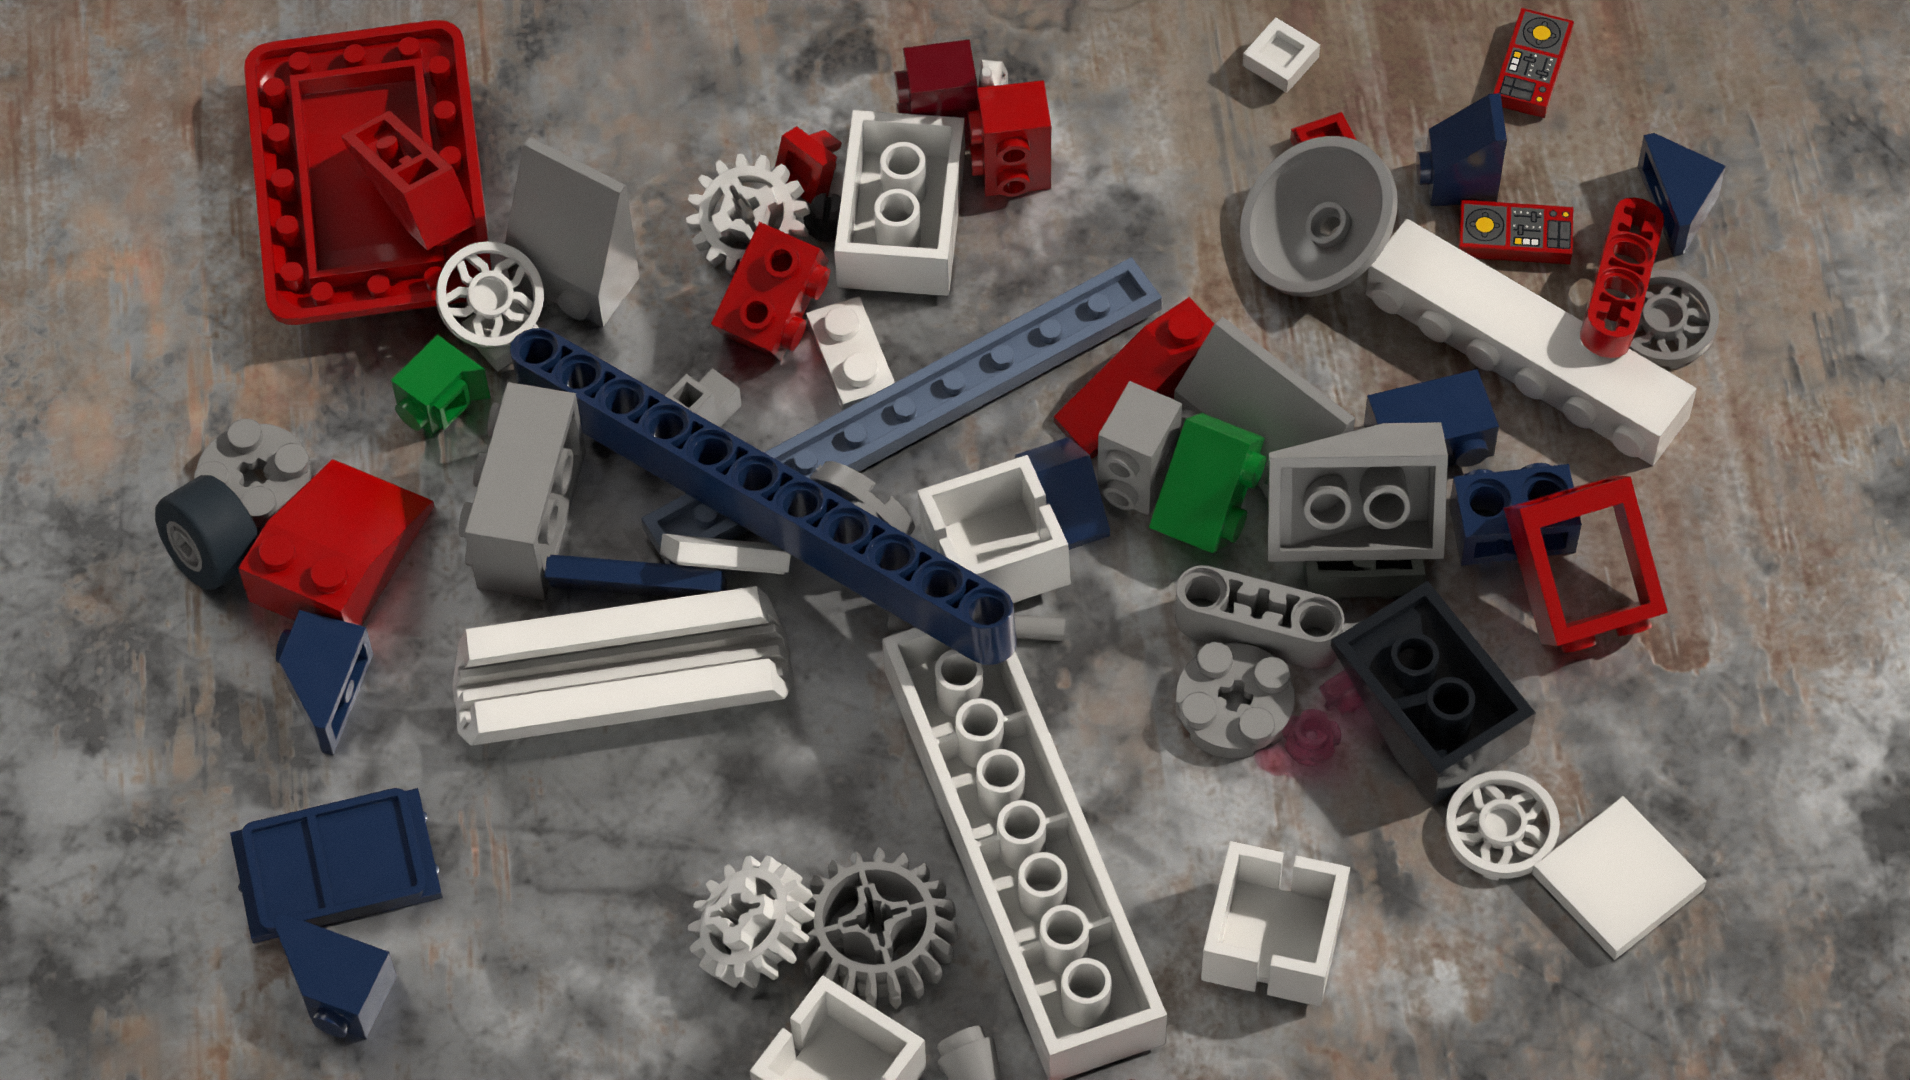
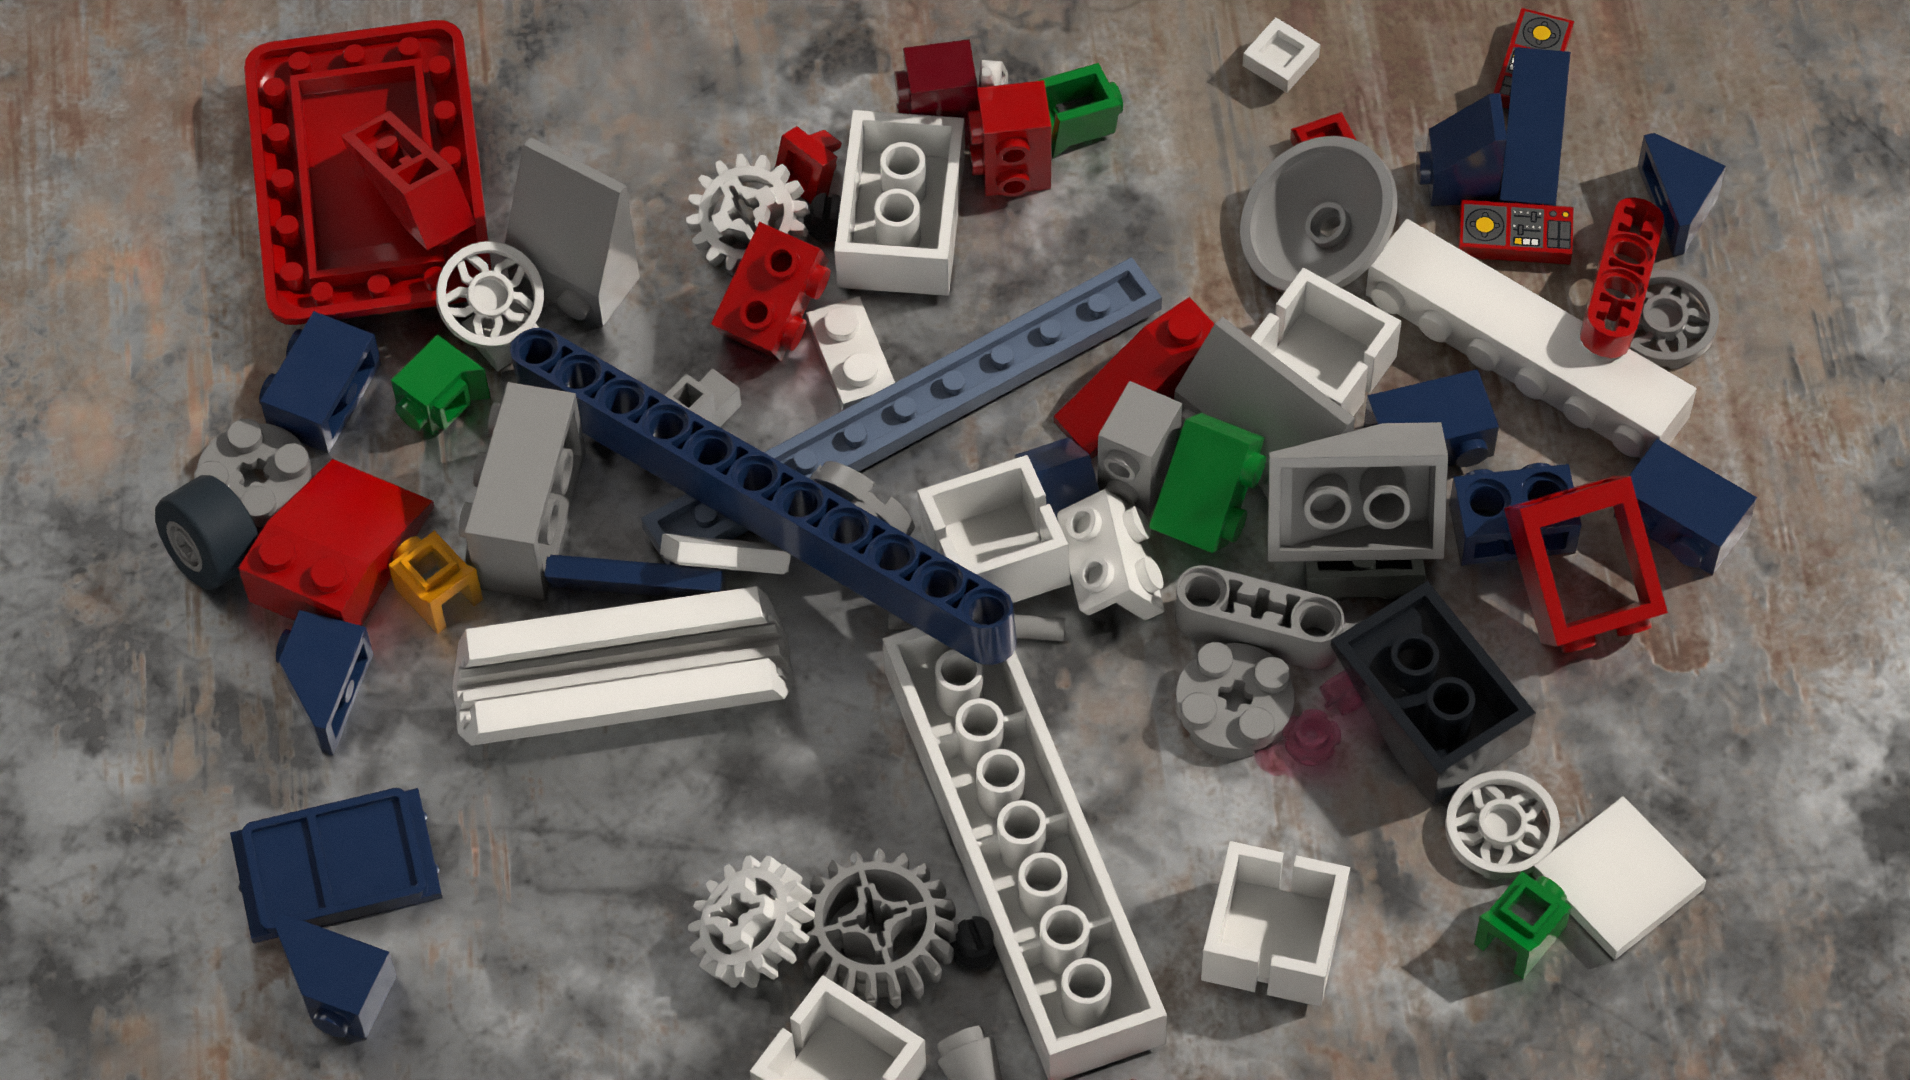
none -> dark blue brick [259,311,381,454]
none -> light orange window [388,530,483,634]
none -> black piece [950,916,999,970]
none -> green window [1038,63,1123,159]
none -> white bracket [1057,489,1165,621]
none -> white piece [1251,268,1401,416]
none -> green window [1474,871,1572,979]
none -> dark blue tile [1500,47,1571,206]
none -> dark blue brick [1613,439,1757,576]

